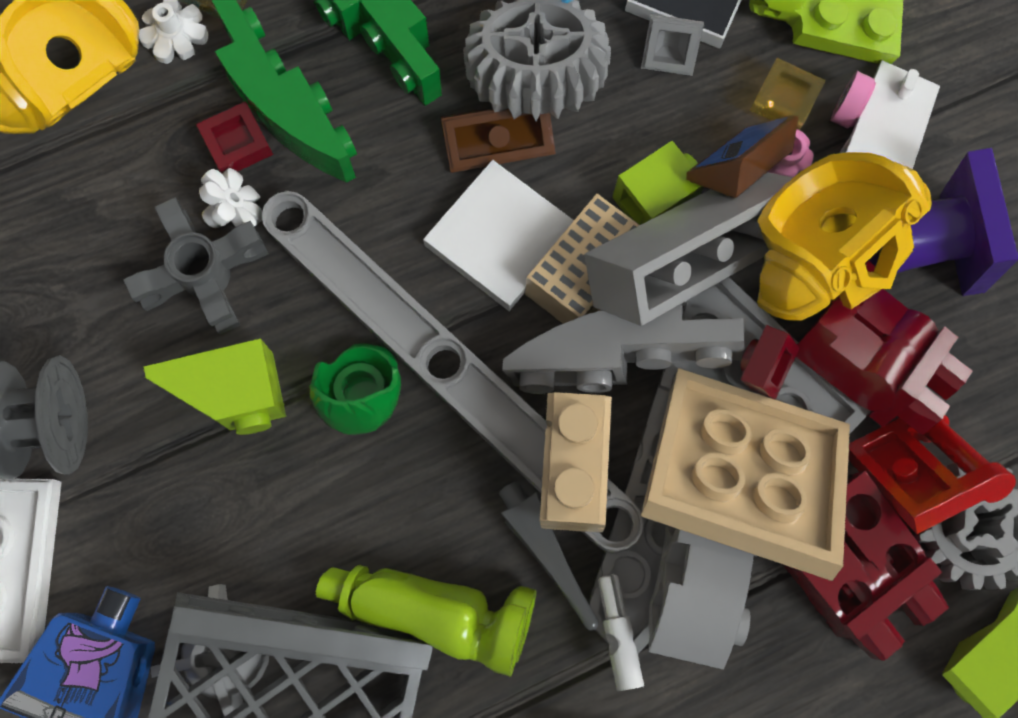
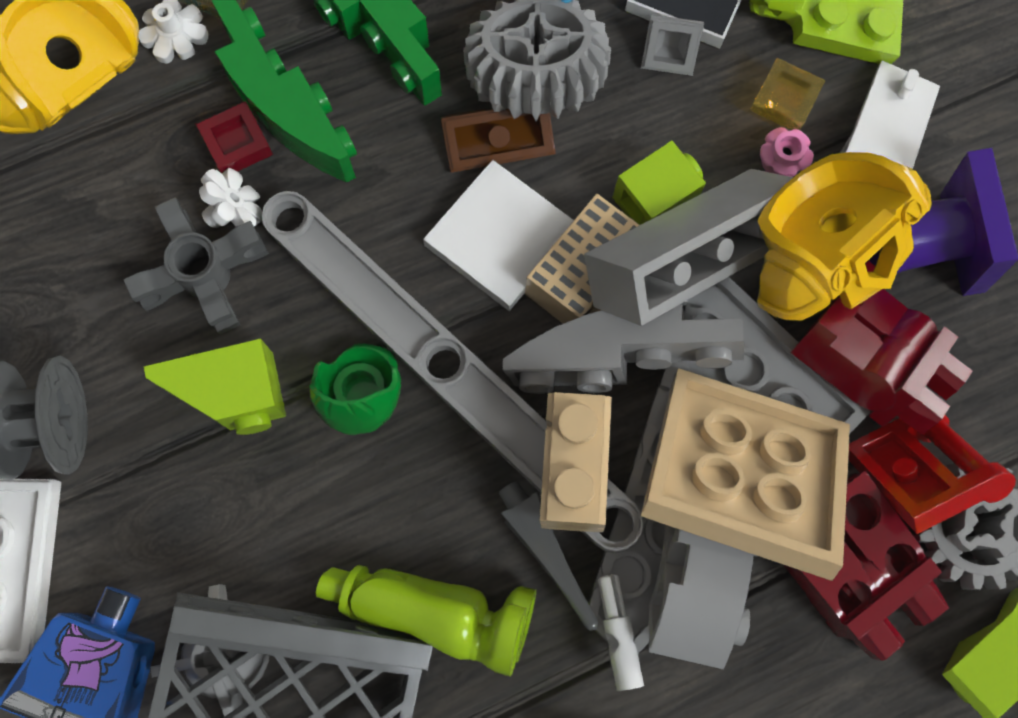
reddish brown slope [686,115,798,198] -> none
dark red plate [740,325,800,400] -> none
bright pink tile [830,71,876,129] -> none

